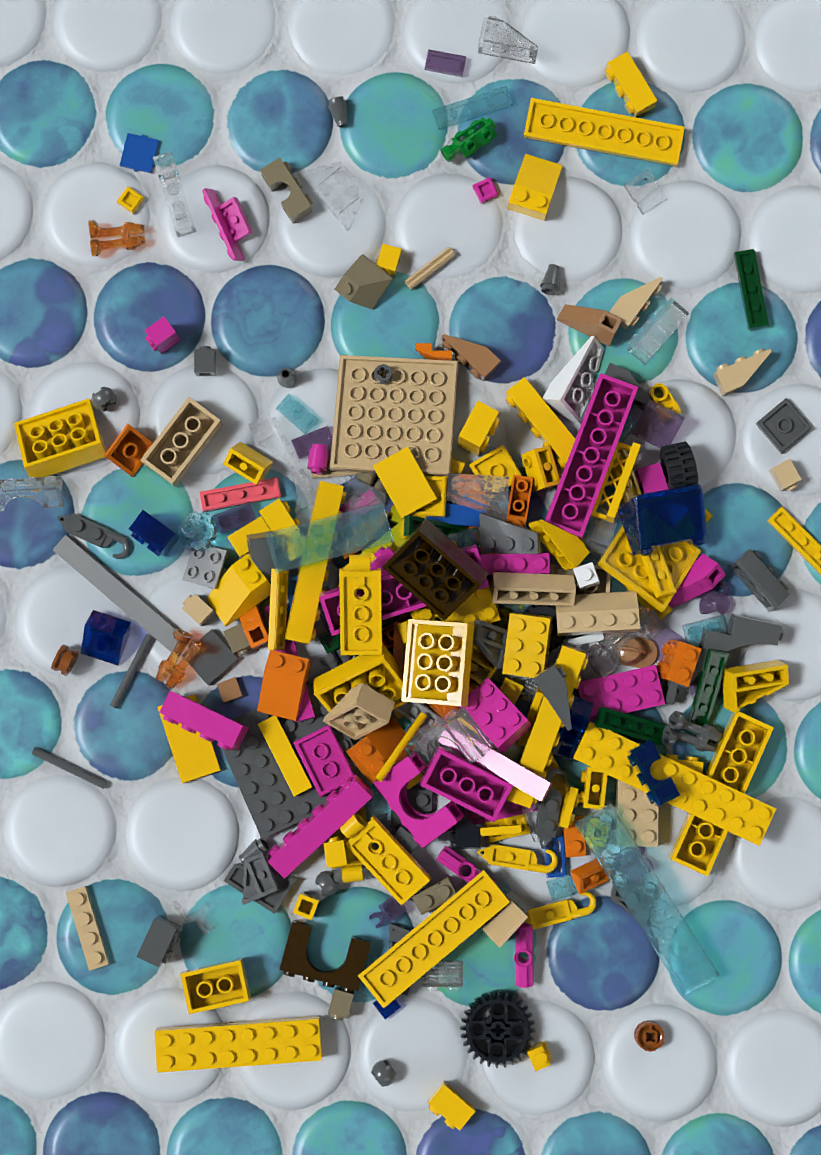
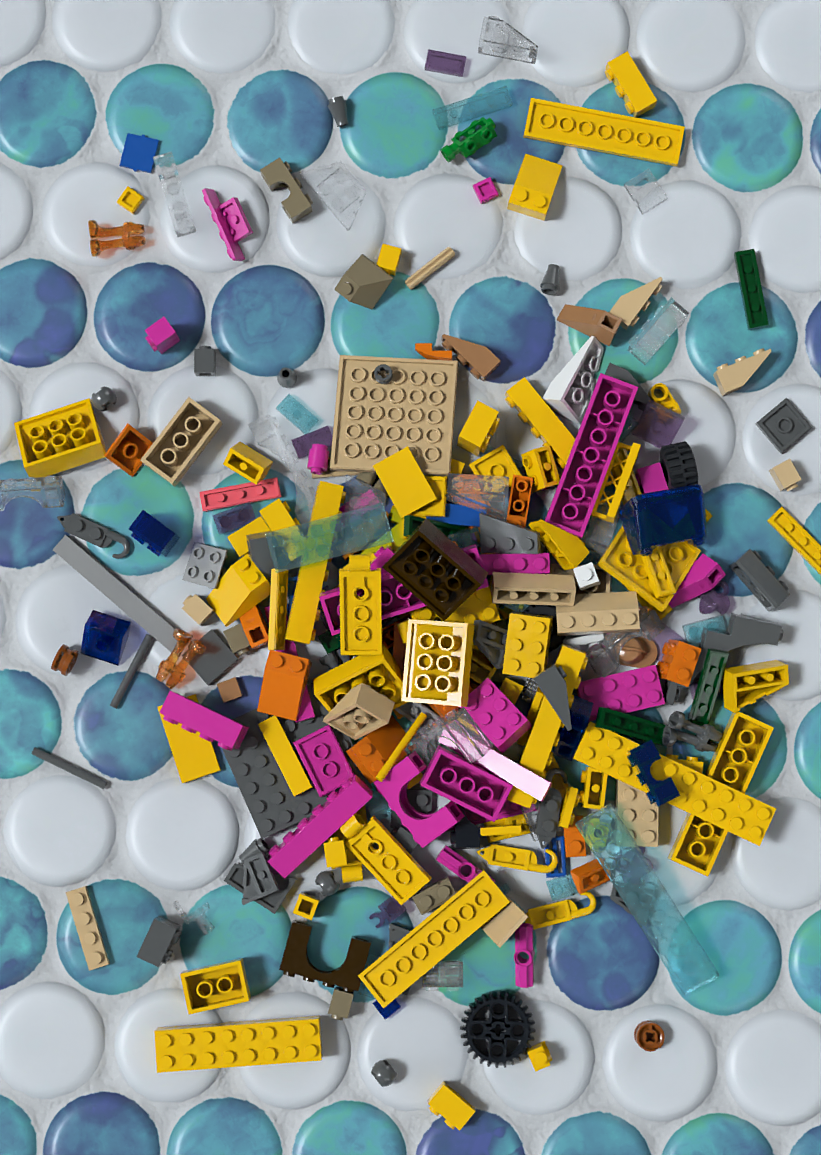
clear light blue plant [178,511,218,552] -> none

